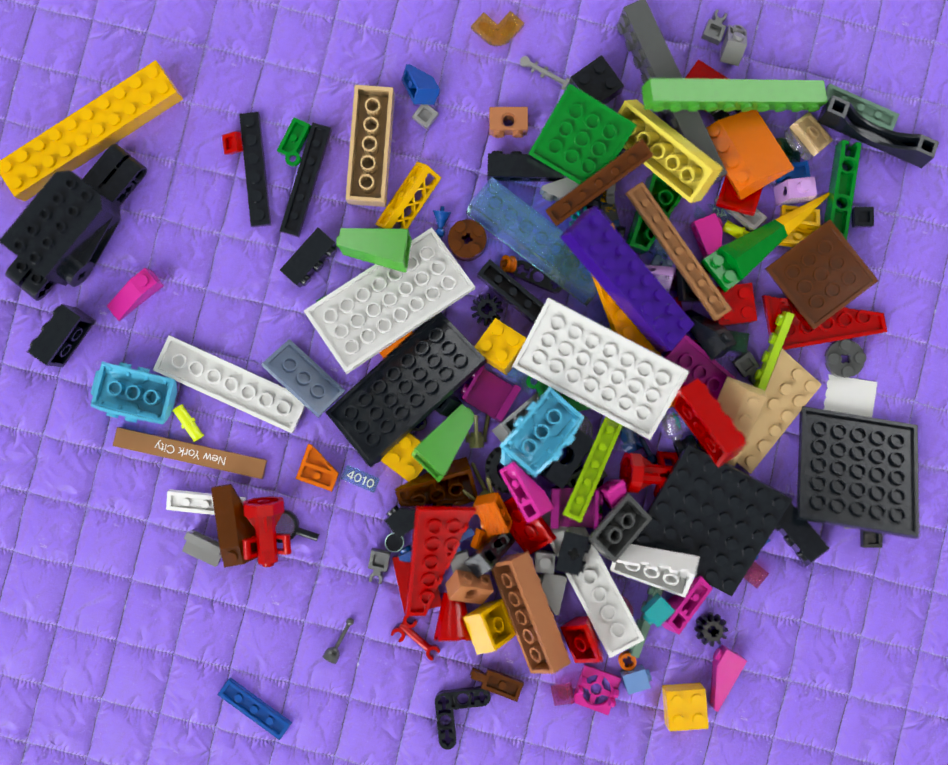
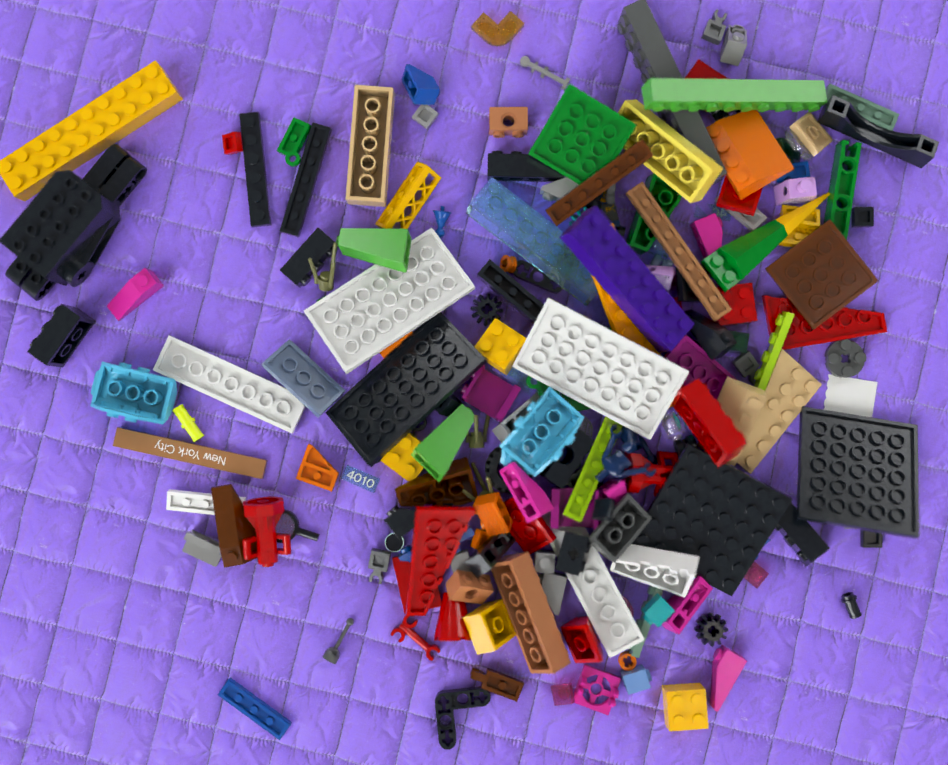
reddish brown brick [448,219,487,261] -> none
black brick [569,55,624,105] -> none
neon yellow axle [722,220,749,239] -> none
none -> olive plant [308,242,337,291]
none -> black slope [592,498,615,522]
none -> dark blue piece [595,425,656,482]
none -> black pin [841,592,862,619]

